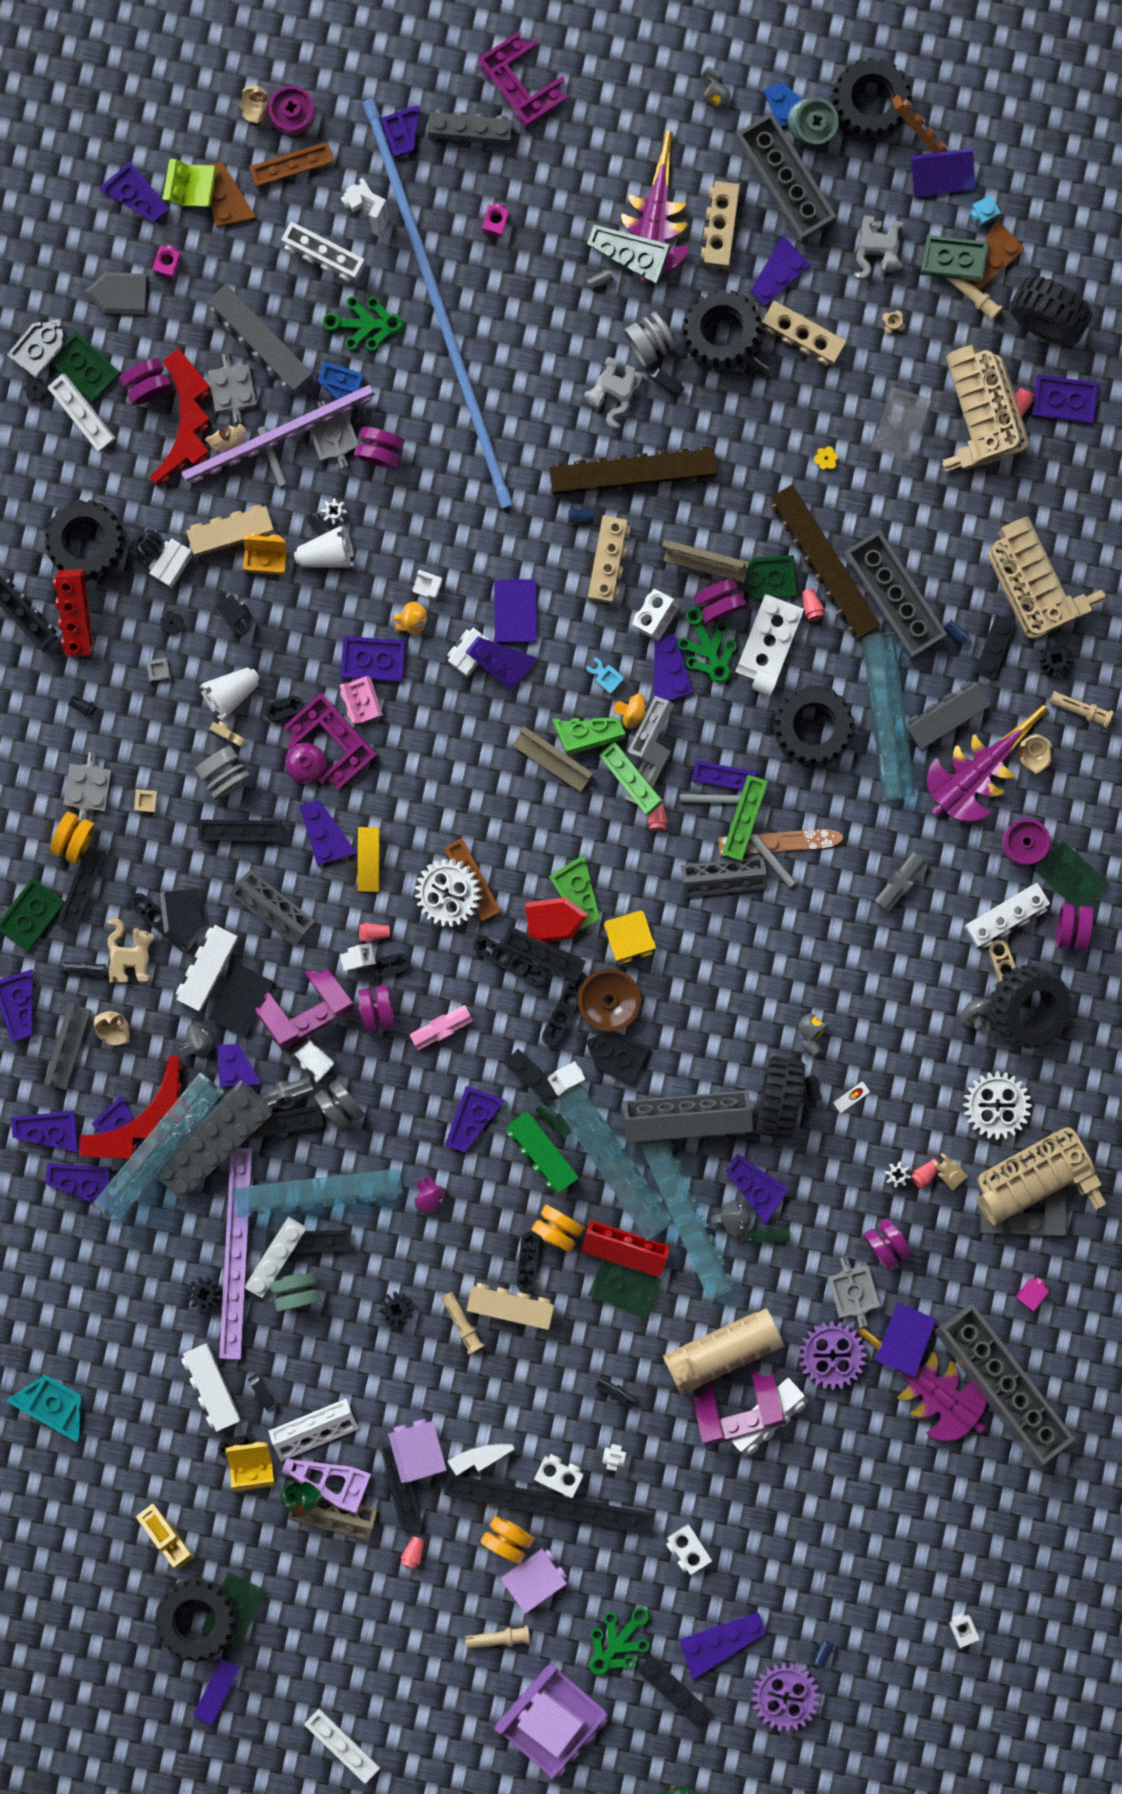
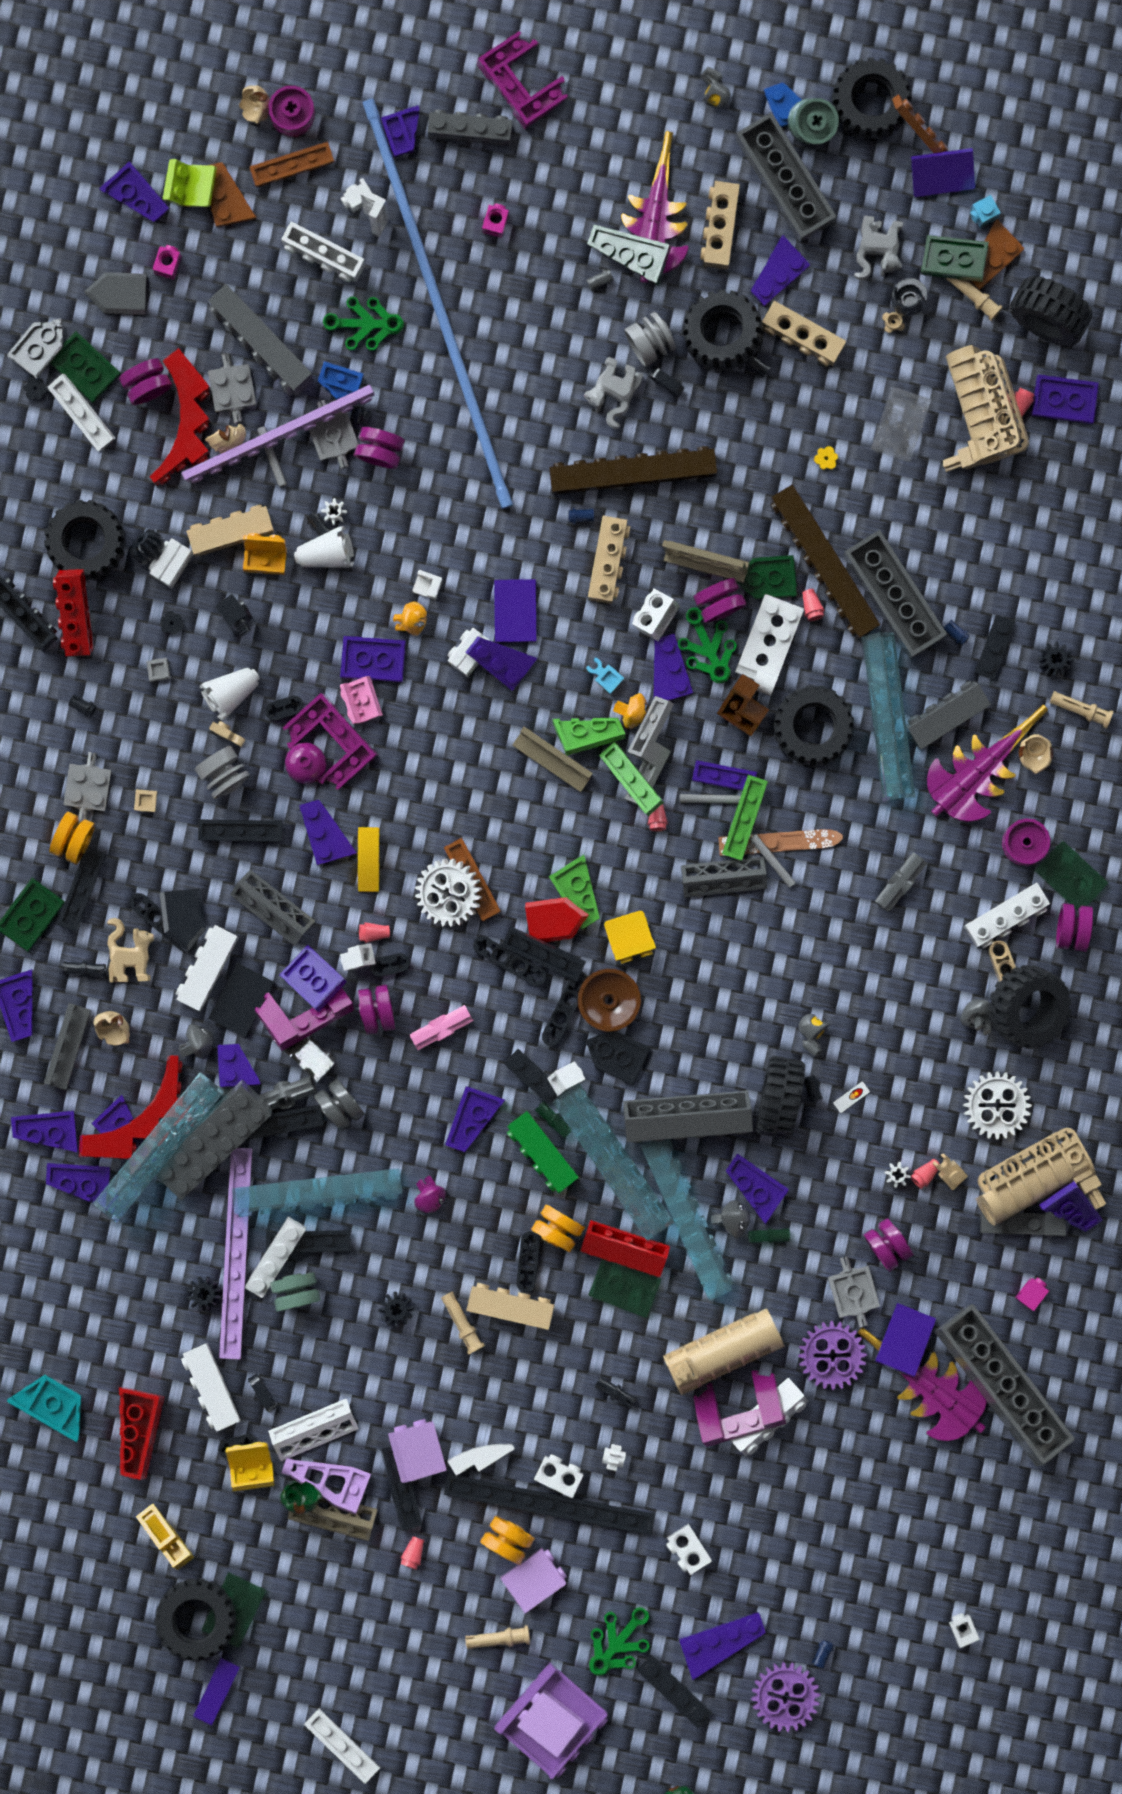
tan piece [988,516,1107,639] -> none
none -> red wedge [119,1387,165,1480]
none -> tile [279,945,347,1012]
none -> reddish brown brick [717,674,769,736]
none -> black helmet [891,278,927,317]
none -> dark purple wing [1039,1181,1103,1232]

